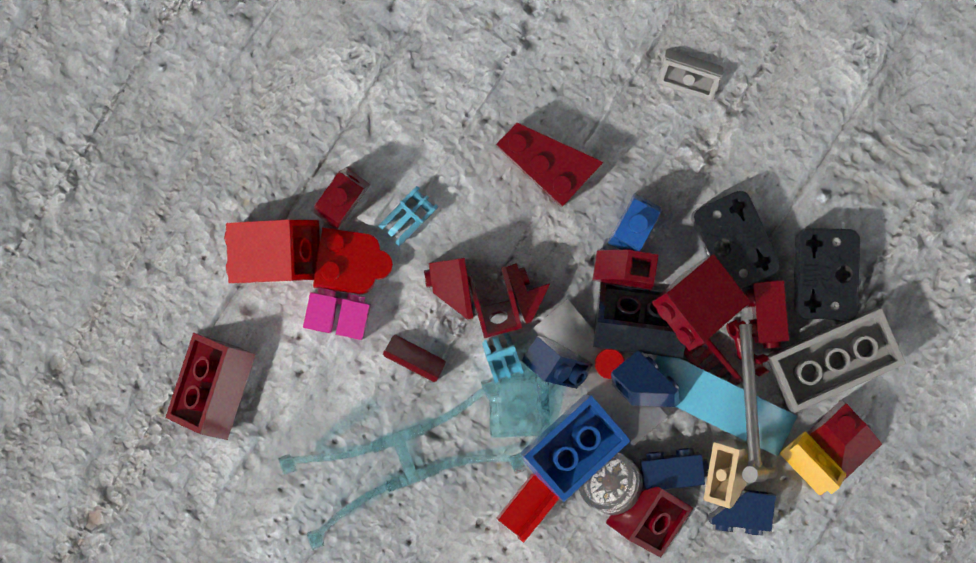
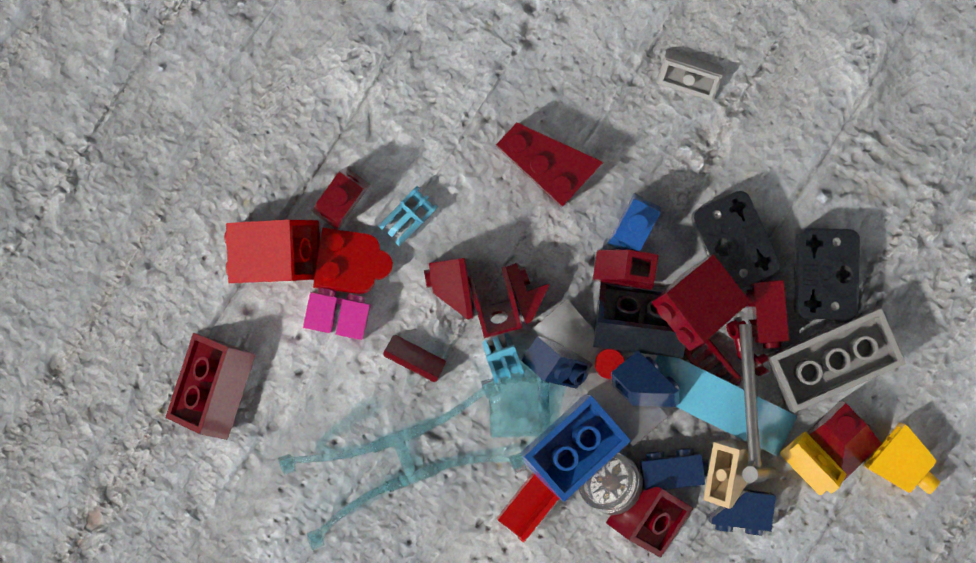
none -> yellow torso [863,422,941,494]

